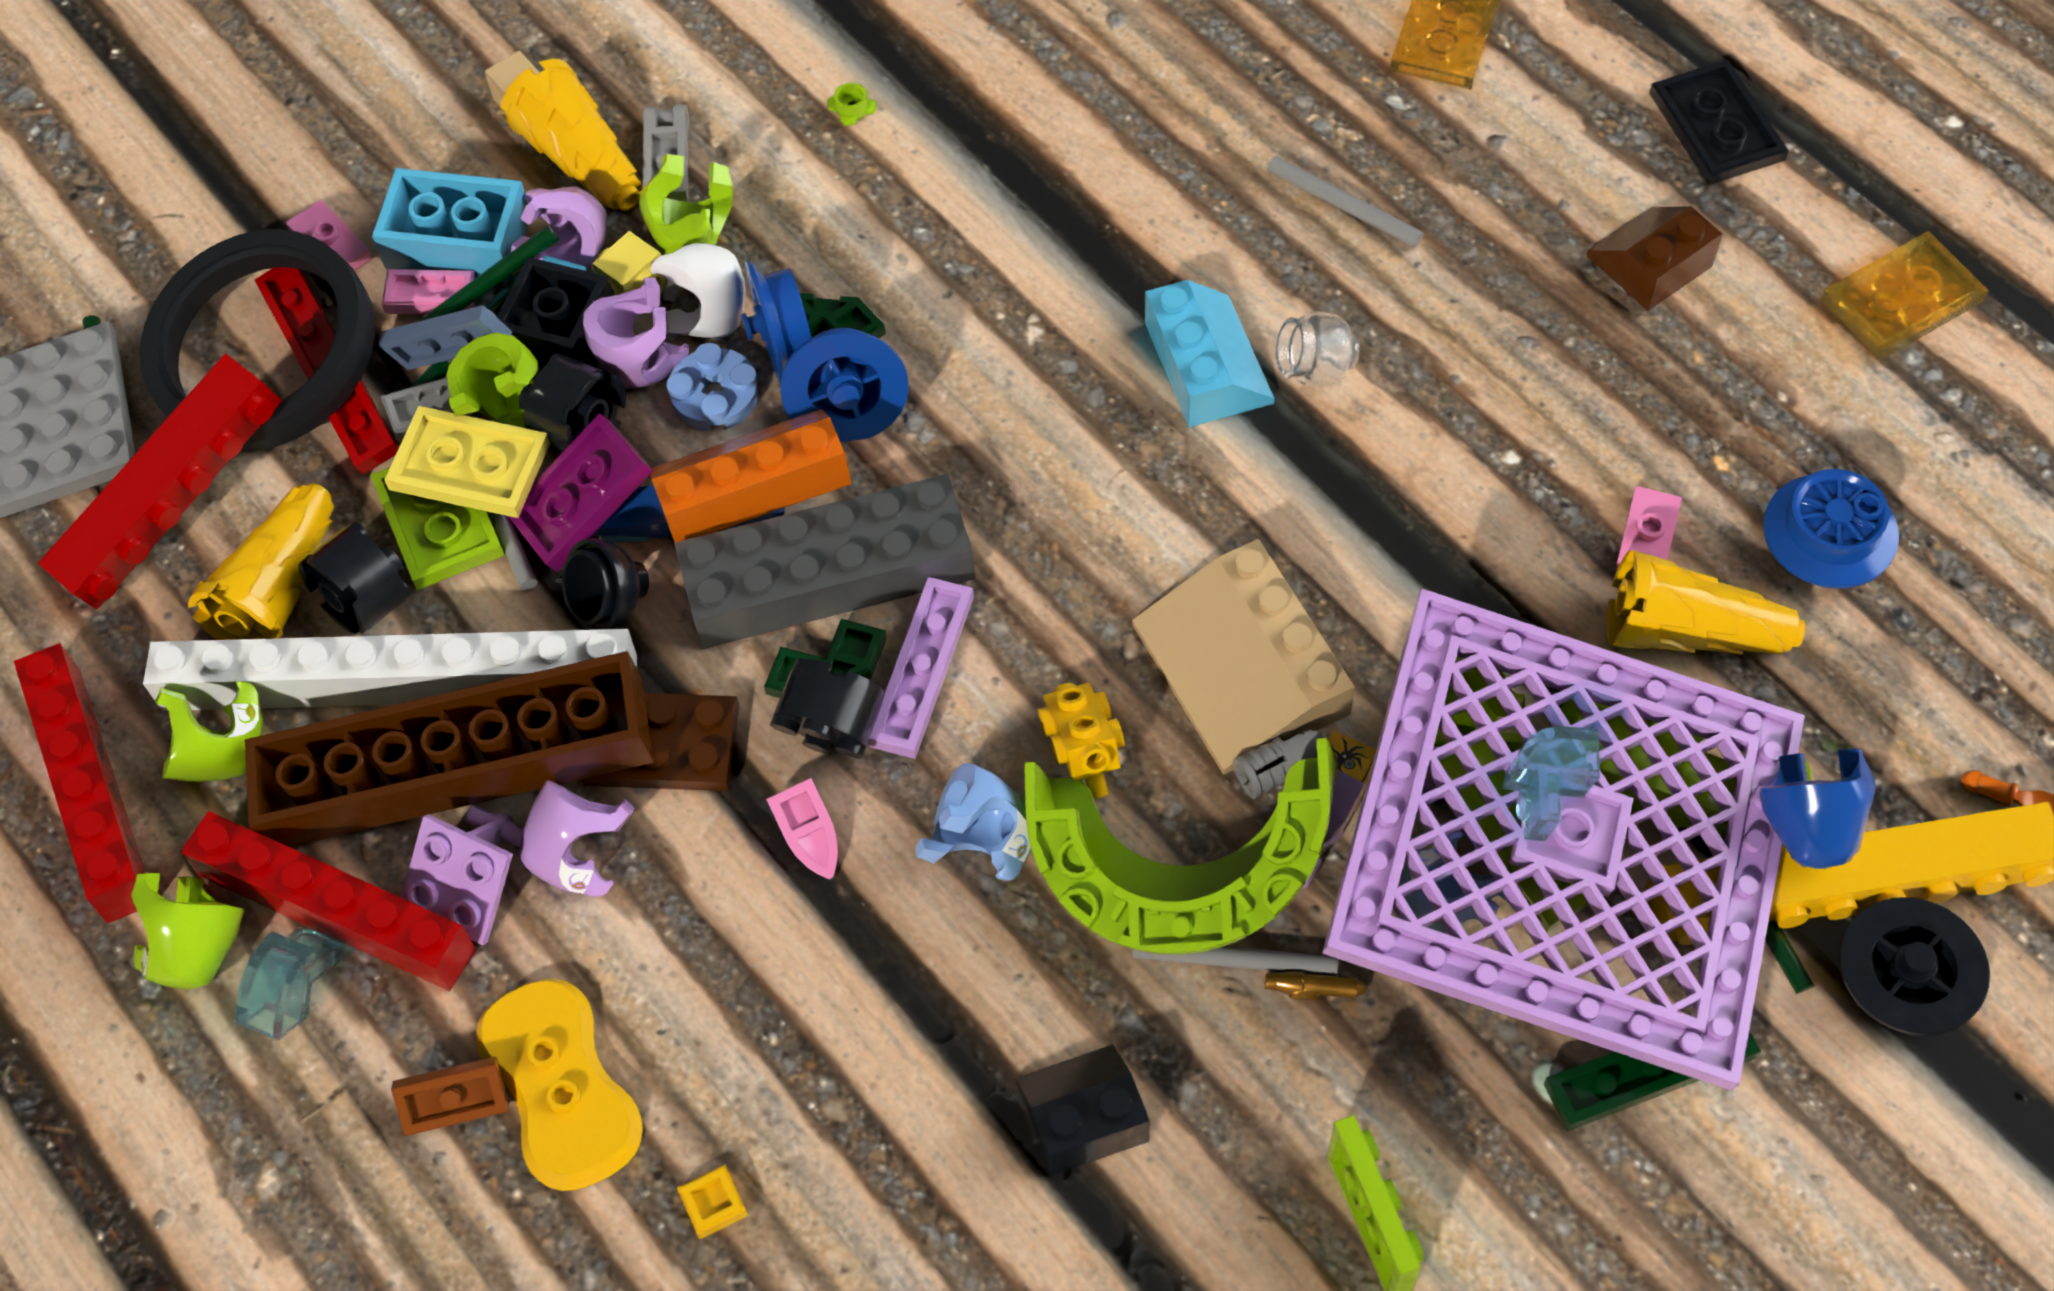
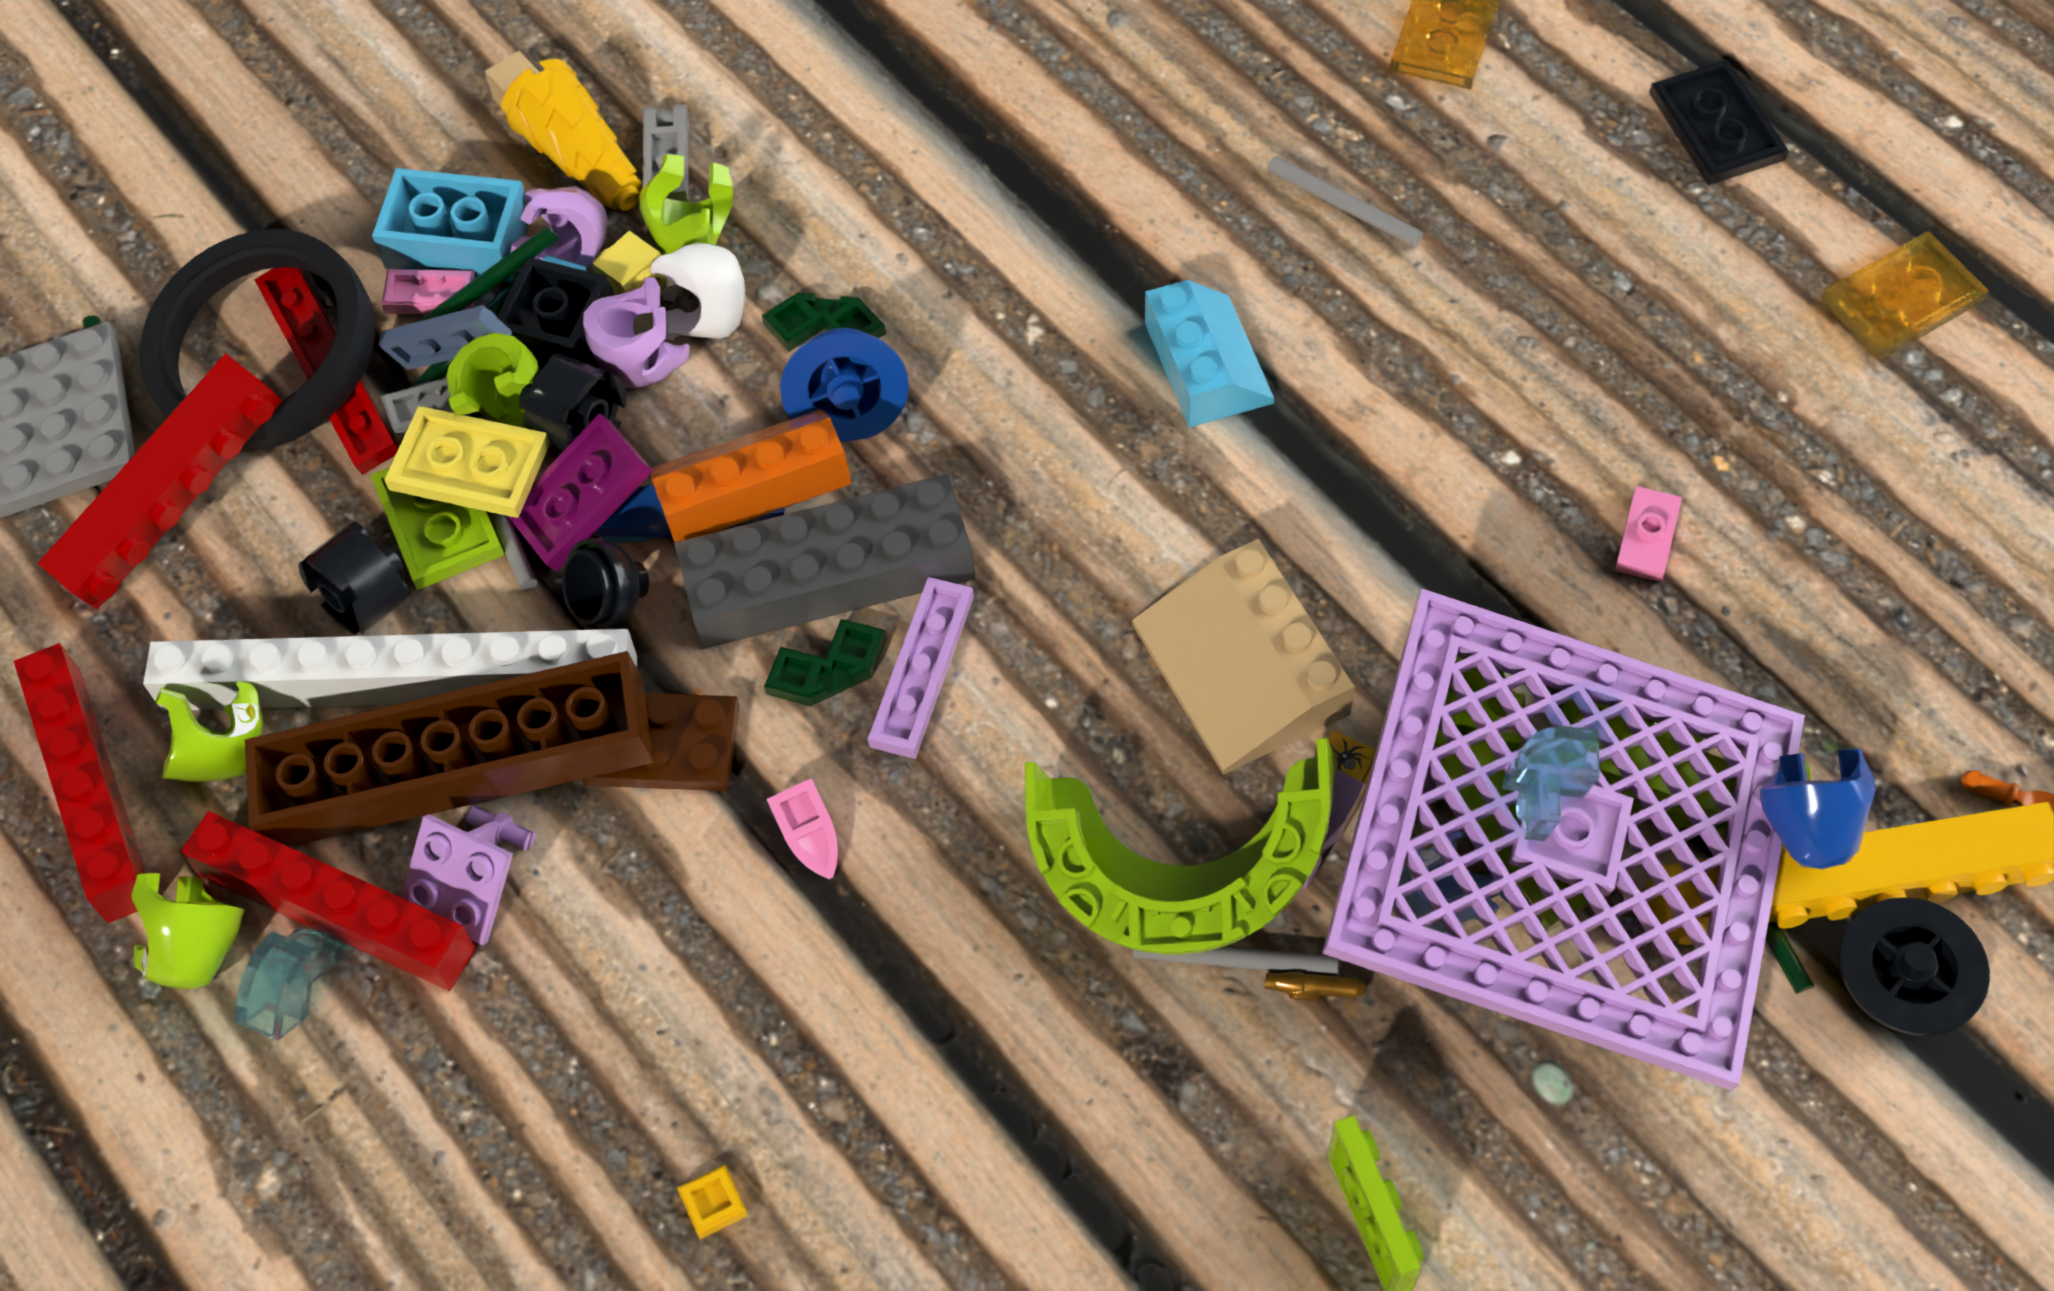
yellow cone [188,483,334,640] -> none
bright pink plate [285,200,373,271] -> none
dark orange plate [391,1057,509,1136] -> none
yellow plate [475,978,643,1191] -> none
lavender piece [519,780,635,897] -> none
light blue plate [667,343,758,431] -> none
blue wheel [741,260,812,384] -> none
black brick [770,658,884,759] -> none
lime plate [827,83,877,126] -> none
light blue piece [915,763,1031,881] -> none
black slope [1015,1044,1150,1176] -> none
yellow brick [1038,683,1125,799] -> none
light grey hinge [1233,729,1326,799] -> none
clear piece [1276,311,1359,388] -> none
dark green plate [1543,1030,1761,1132] -> none
reddish brown slope [1587,206,1723,311] -> none
yellow cone [1606,550,1805,655] -> none
blue wheel [1763,469,1899,589] -> none

